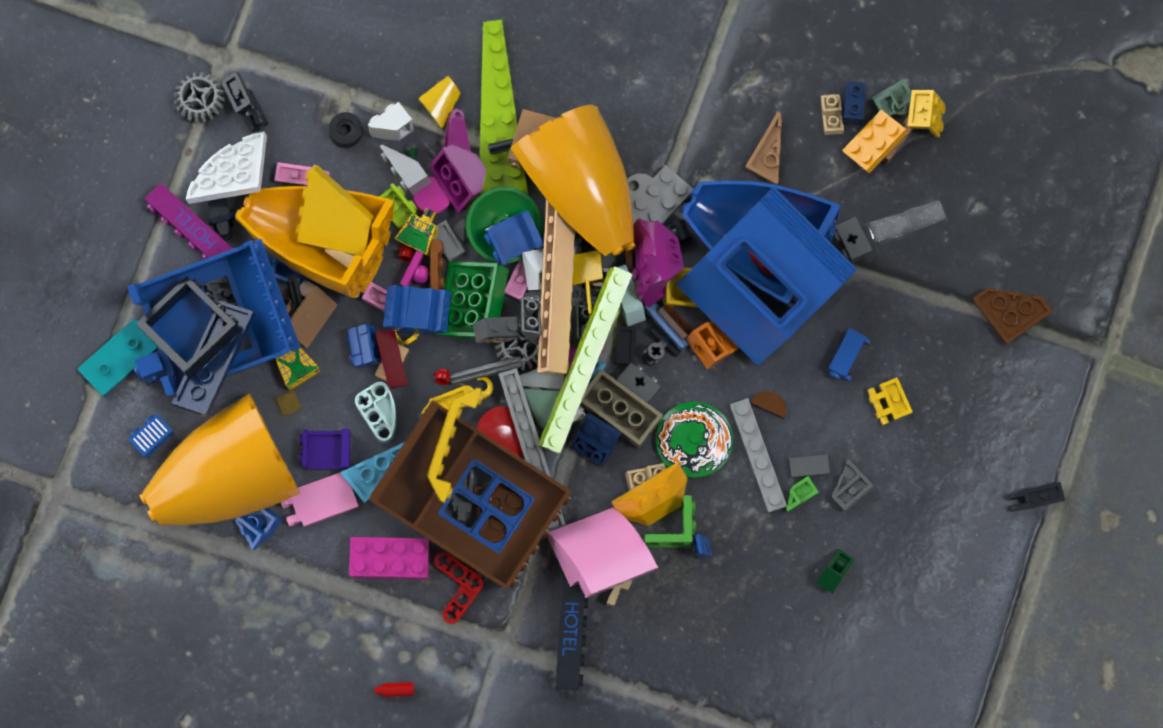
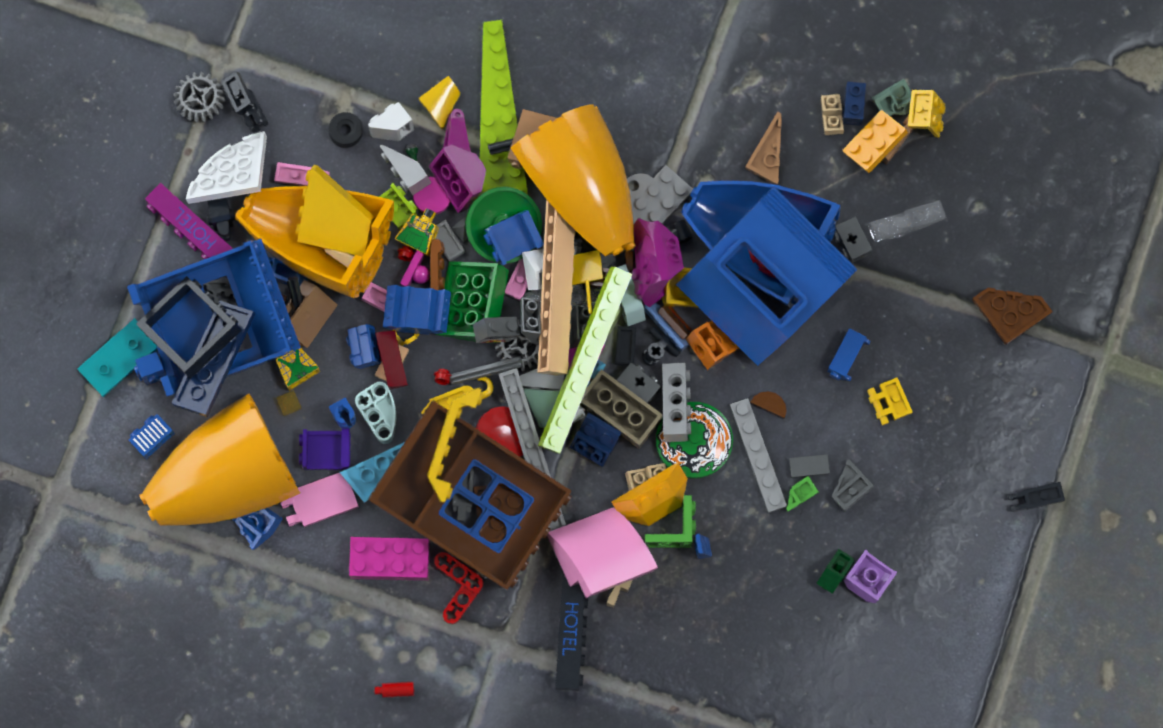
none -> blue plate [329,397,356,429]
none -> light grey brick [662,363,691,442]
none -> medium lavender slope [844,550,897,603]

